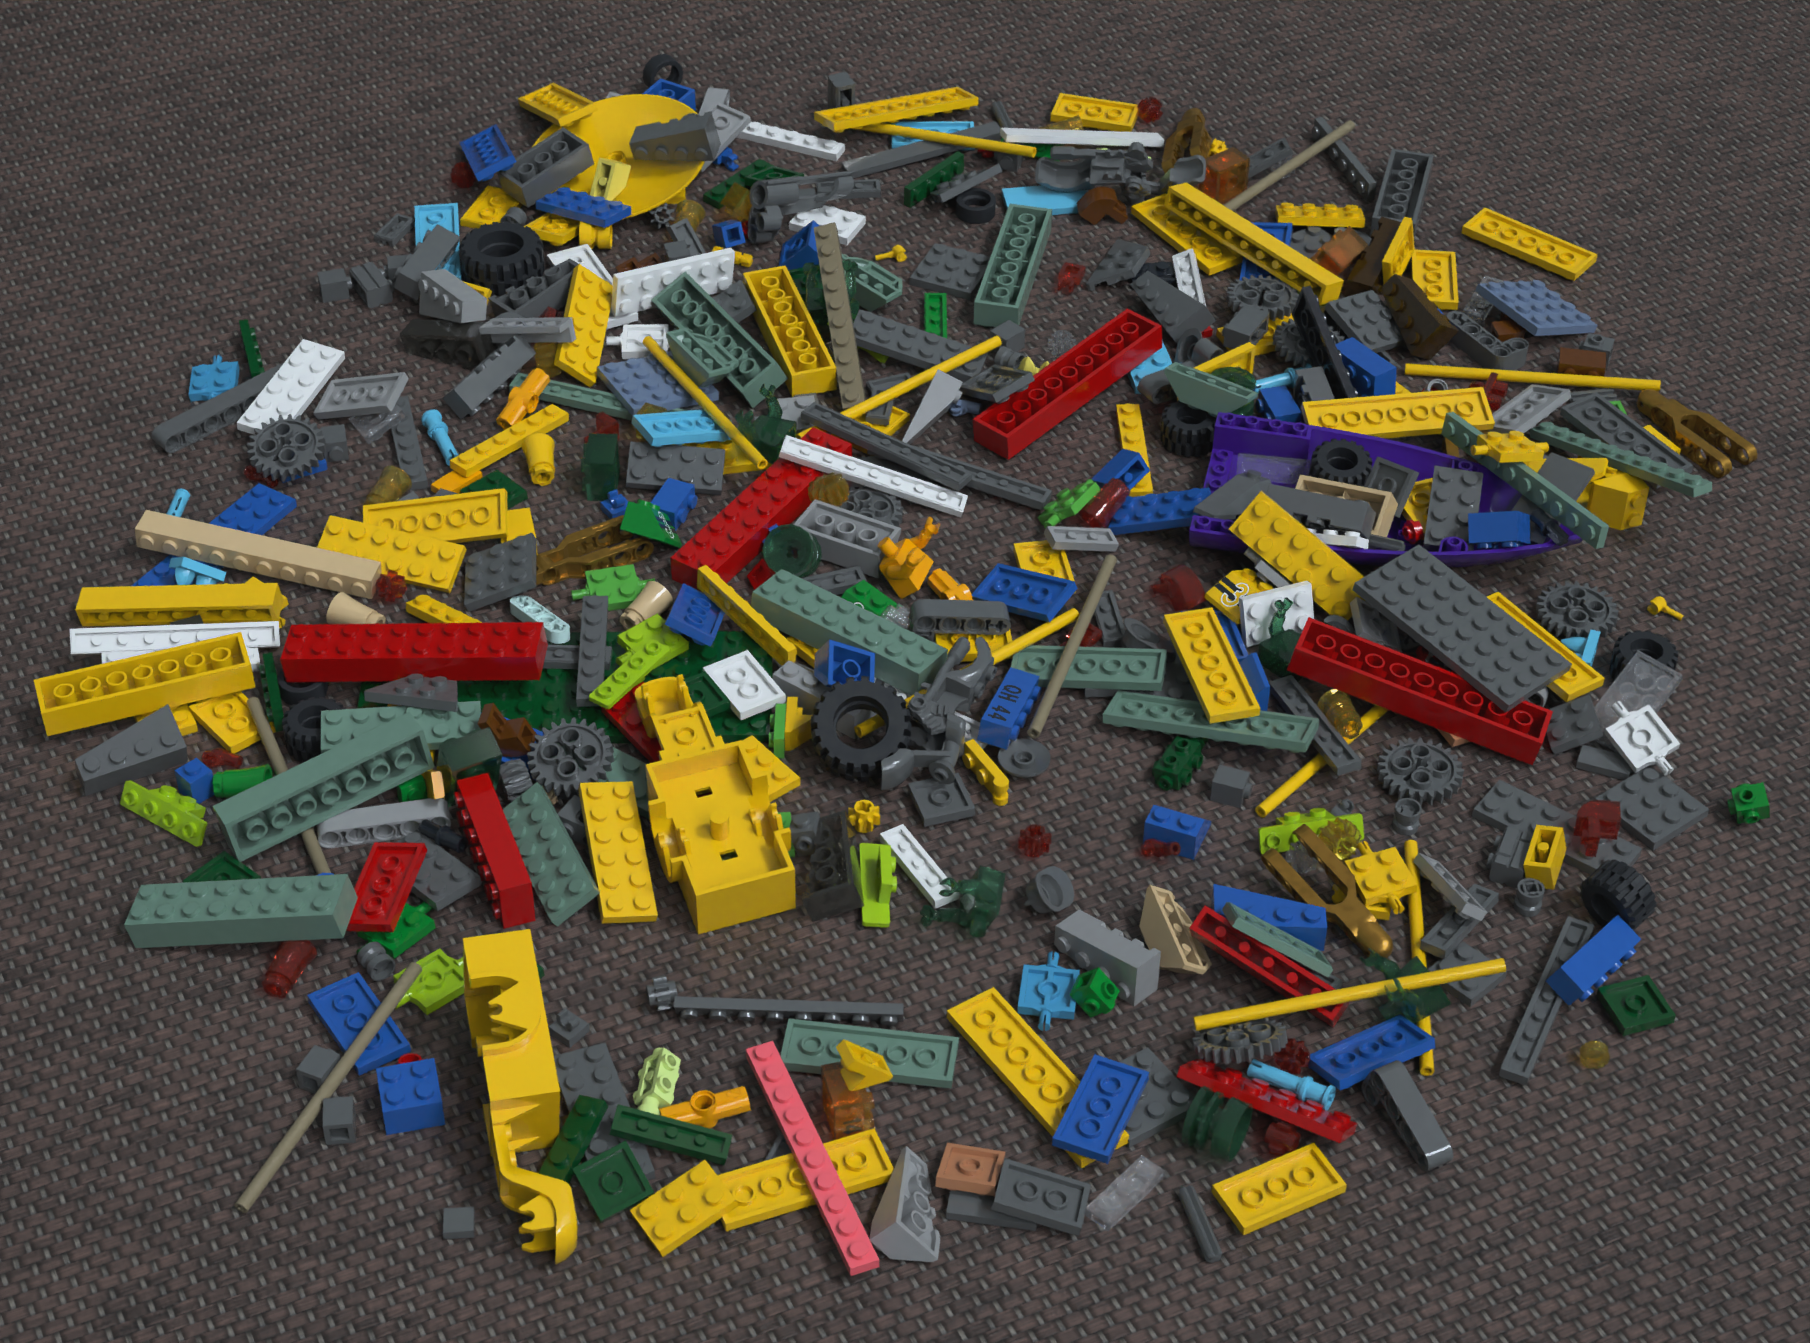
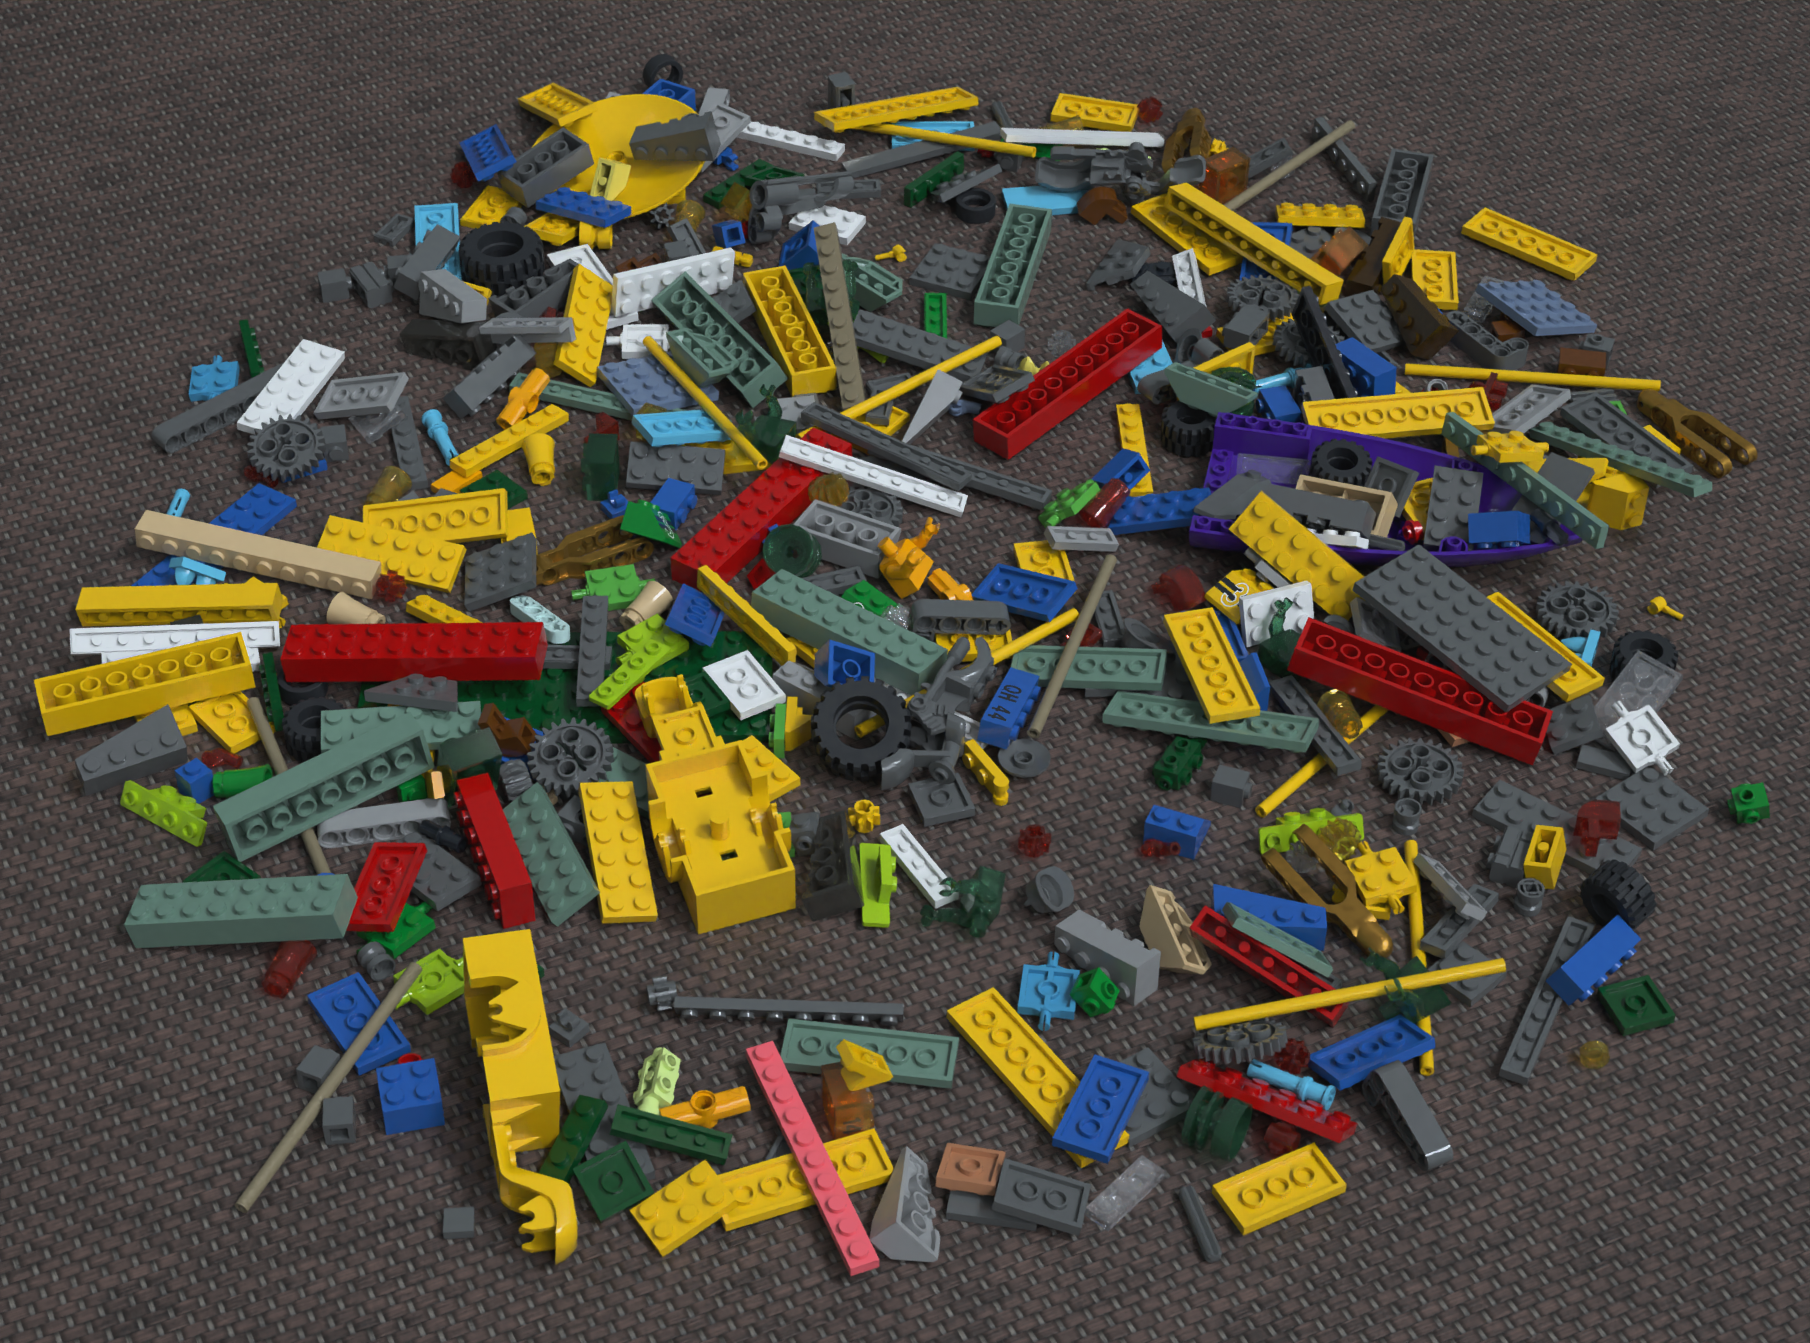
clear red plate [1057,262,1086,293] -> none

